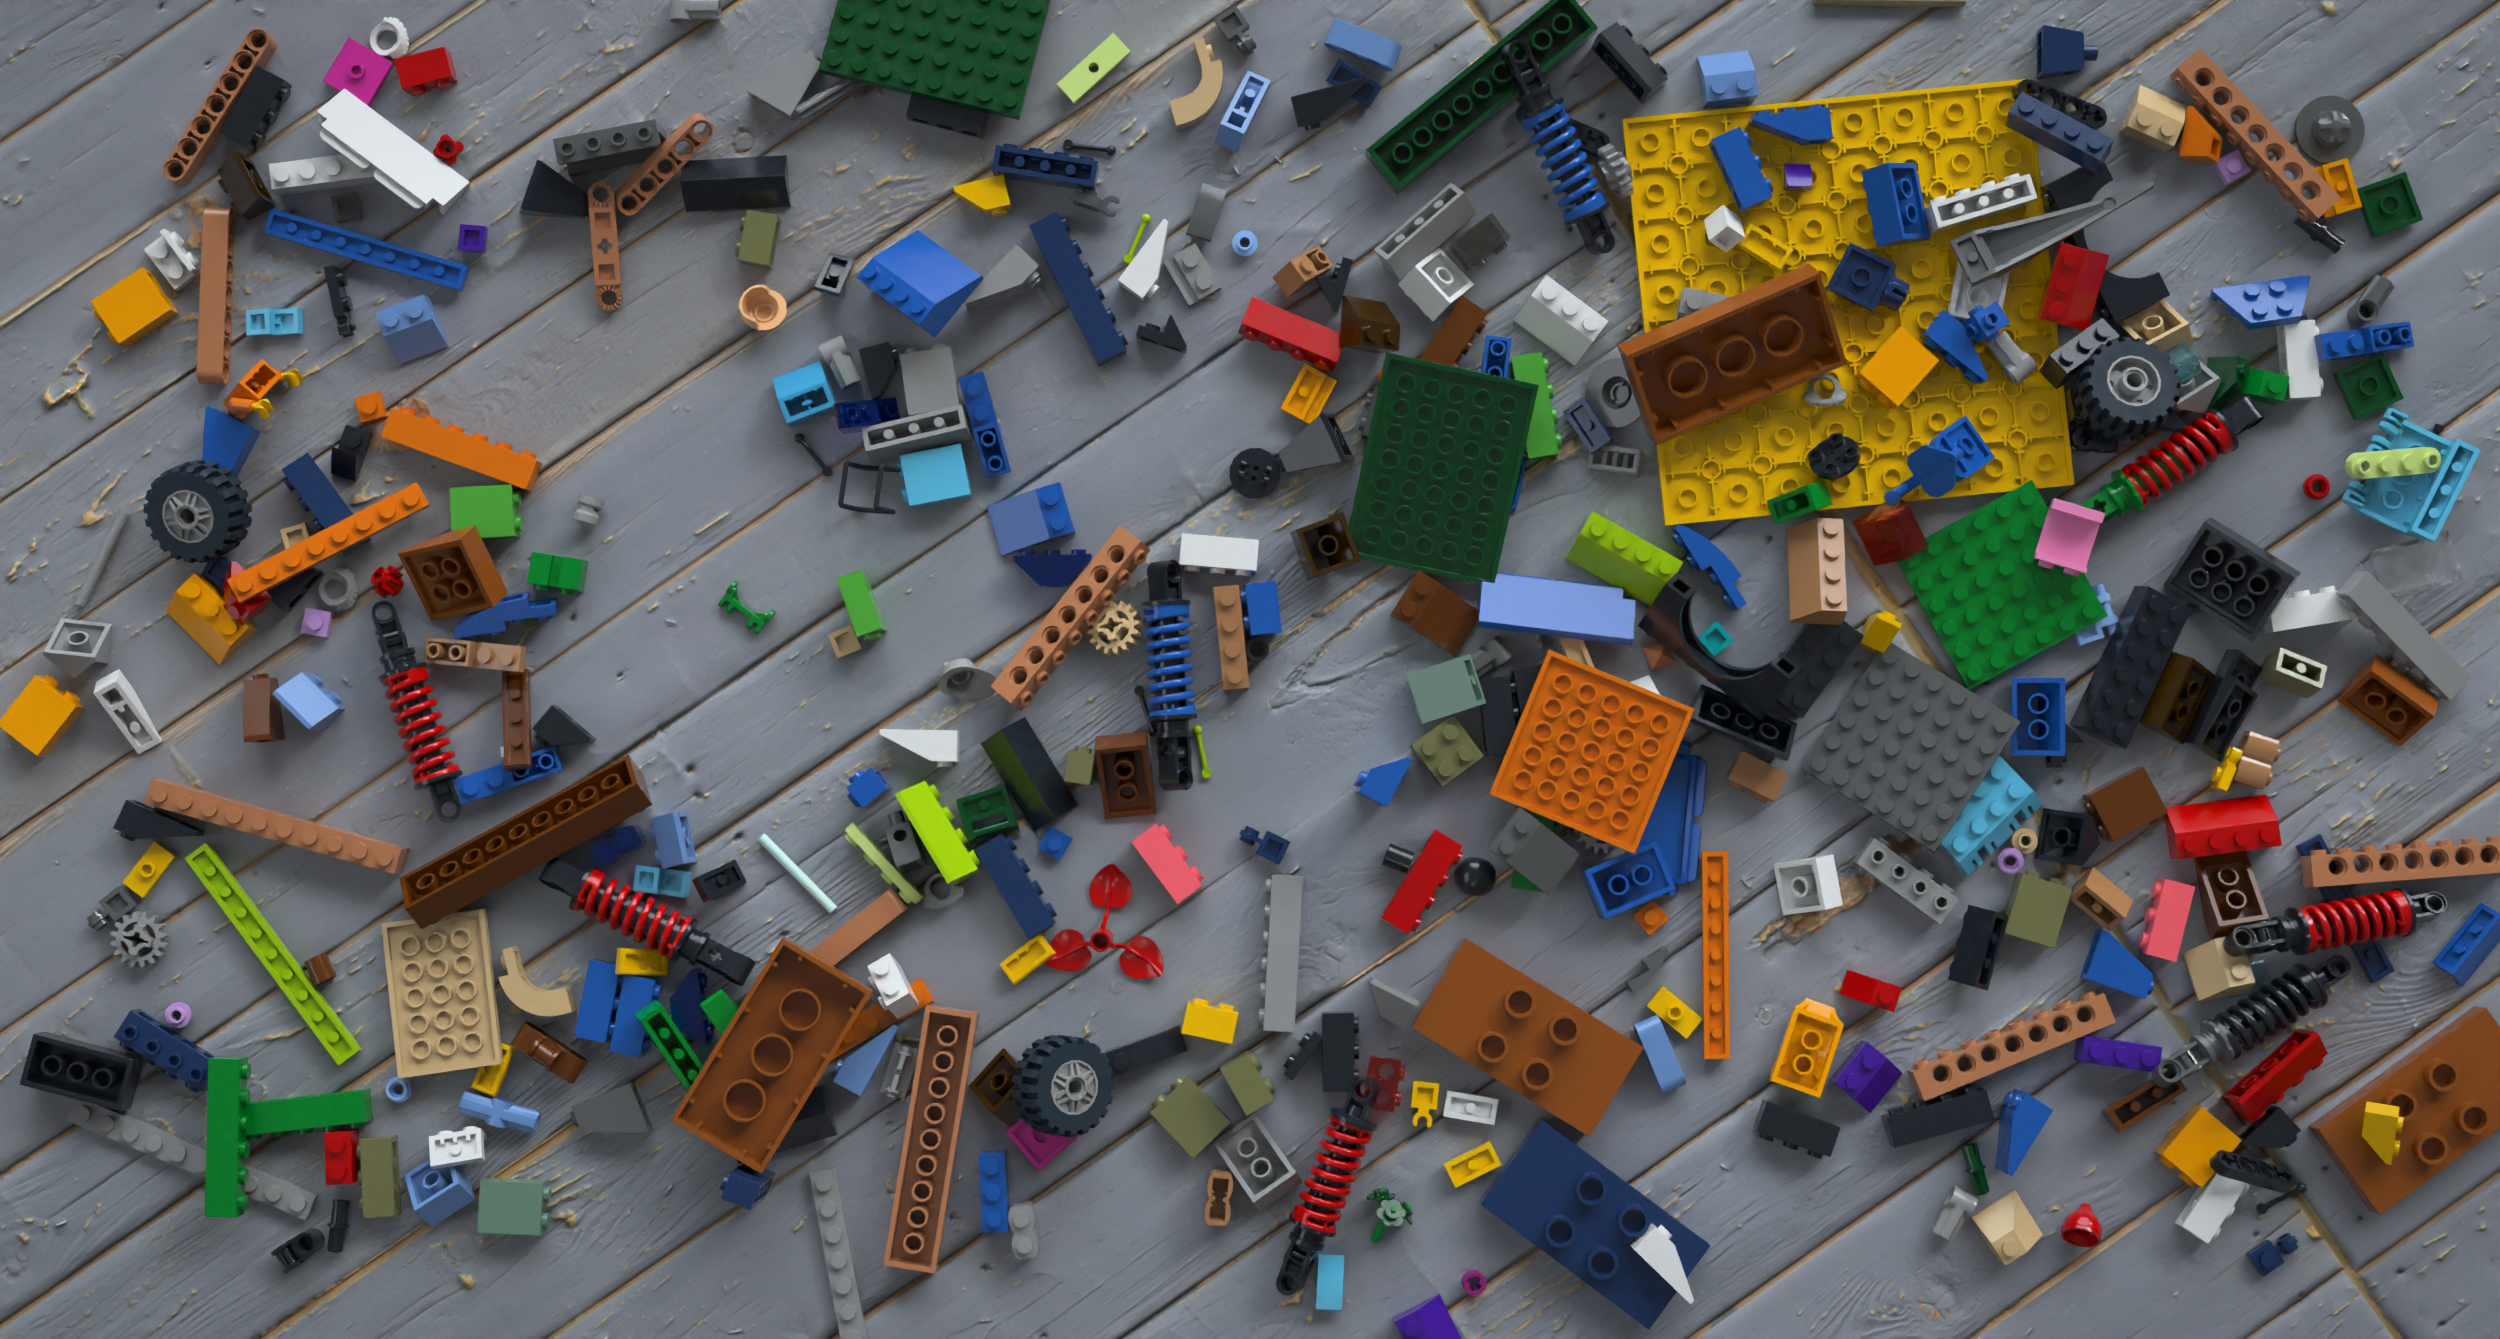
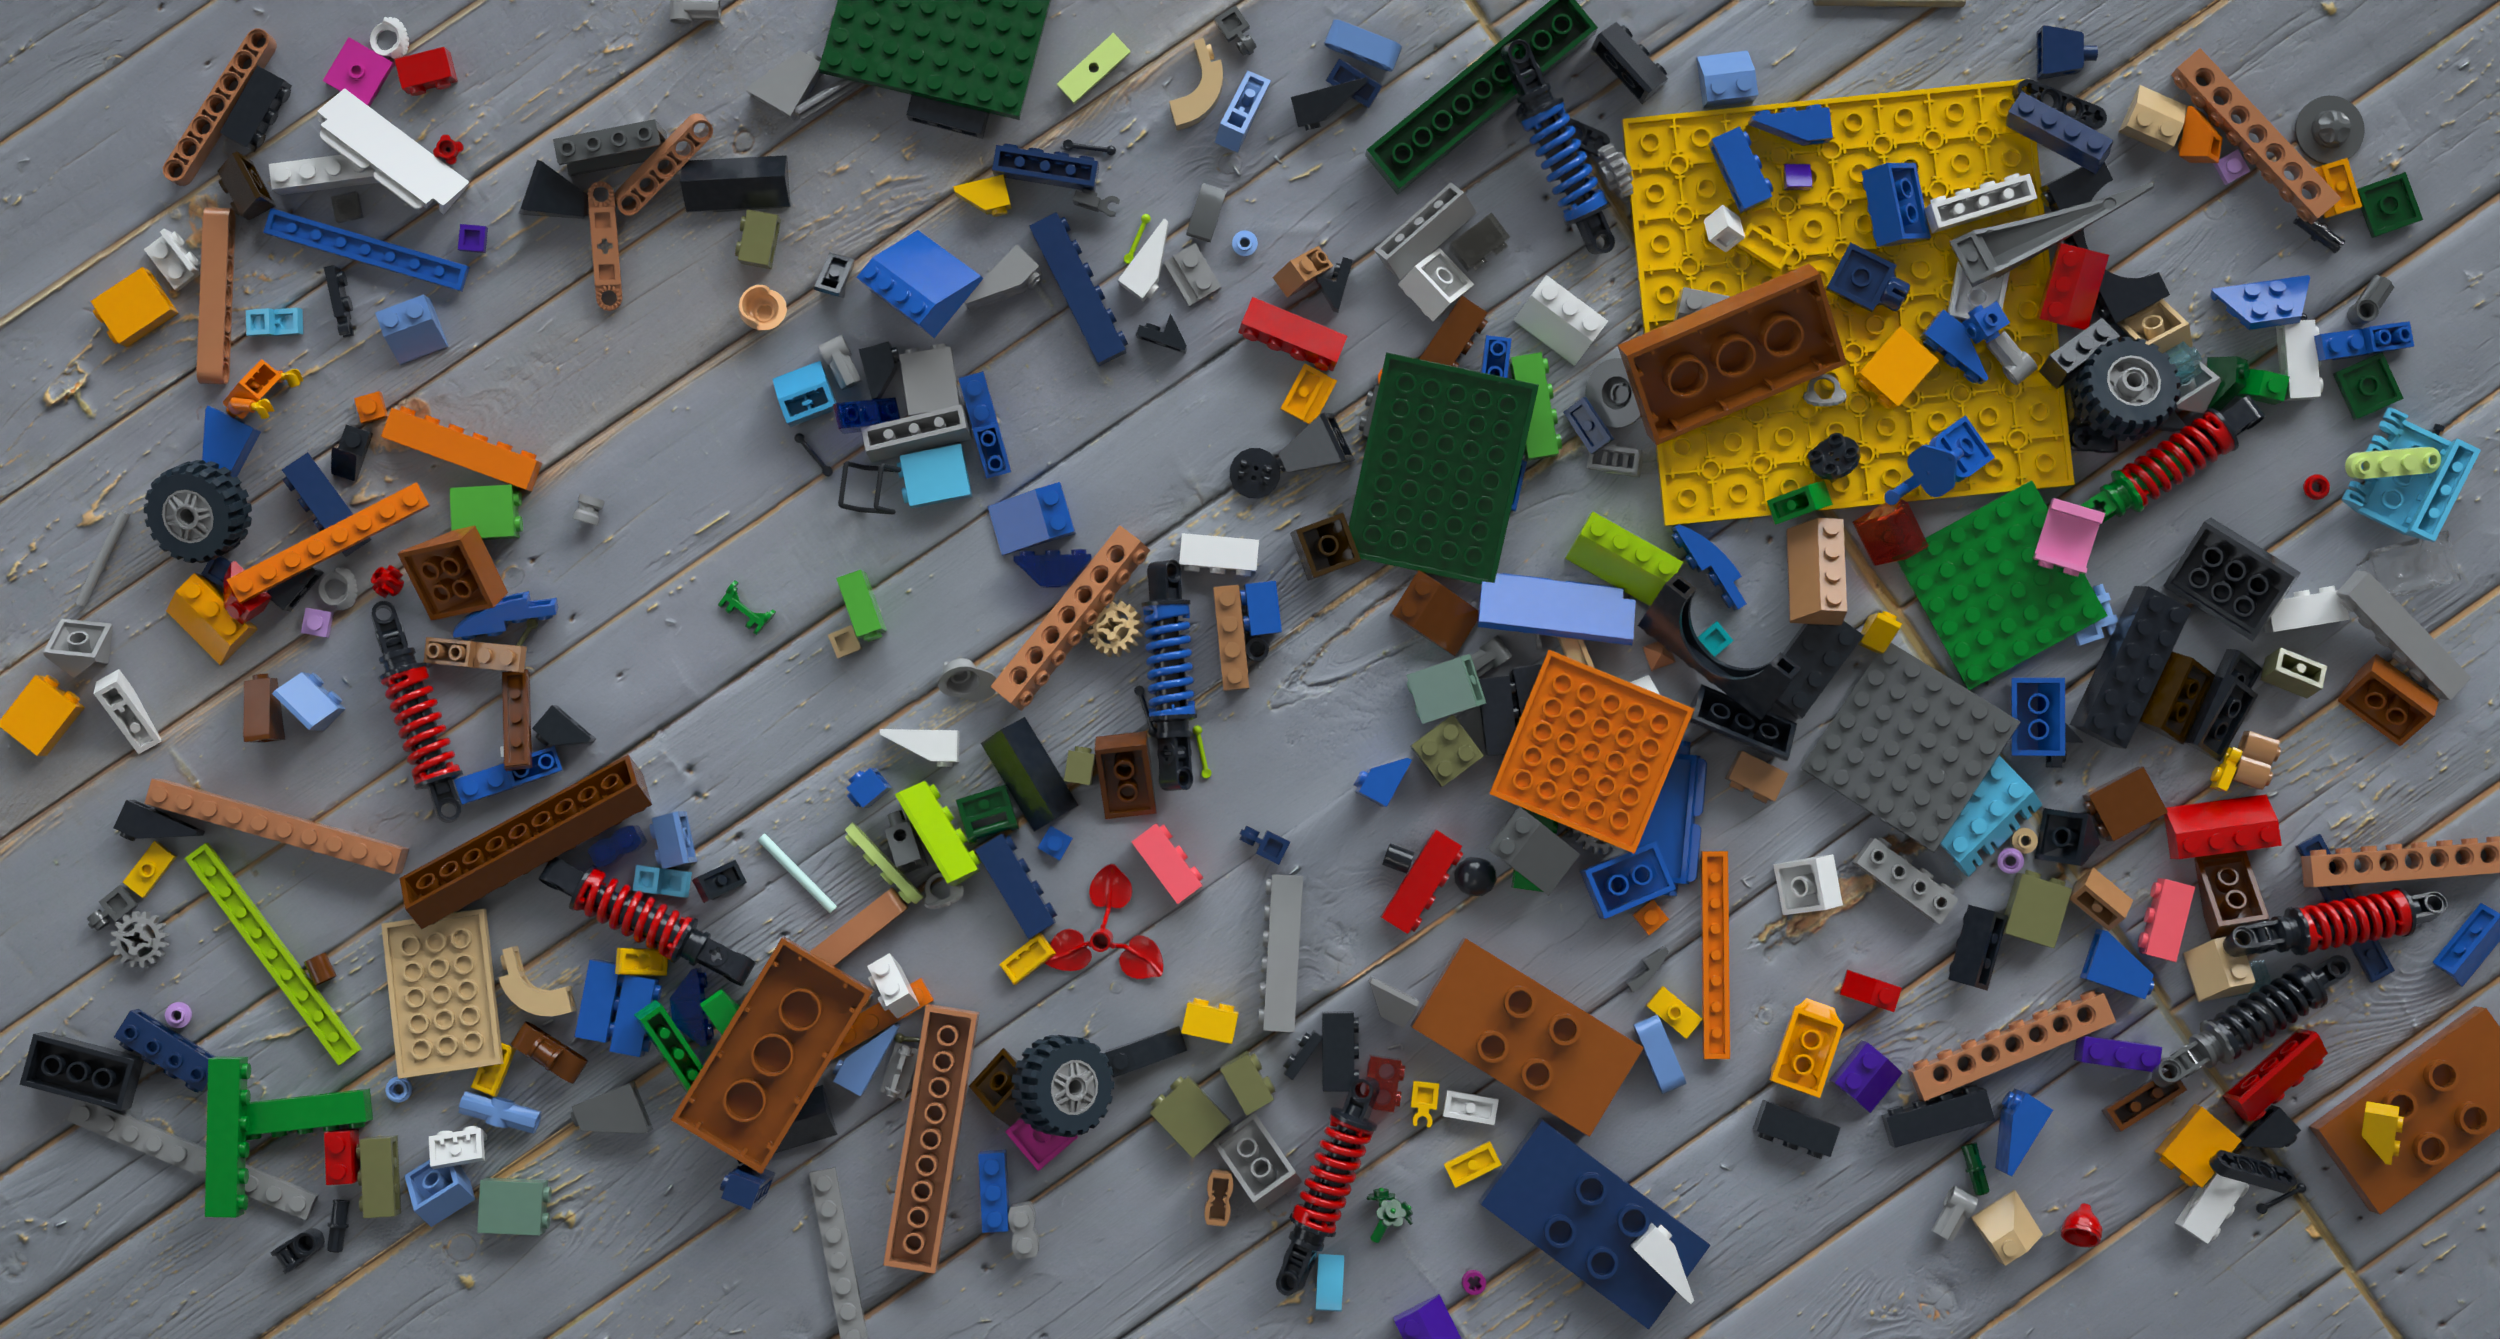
tan plate [280,523,311,549] -> none
green brick [527,552,588,596] -> none
dark brown slope [1340,295,1400,354] -> none
dark blue plate [2246,1233,2299,1277] -> none

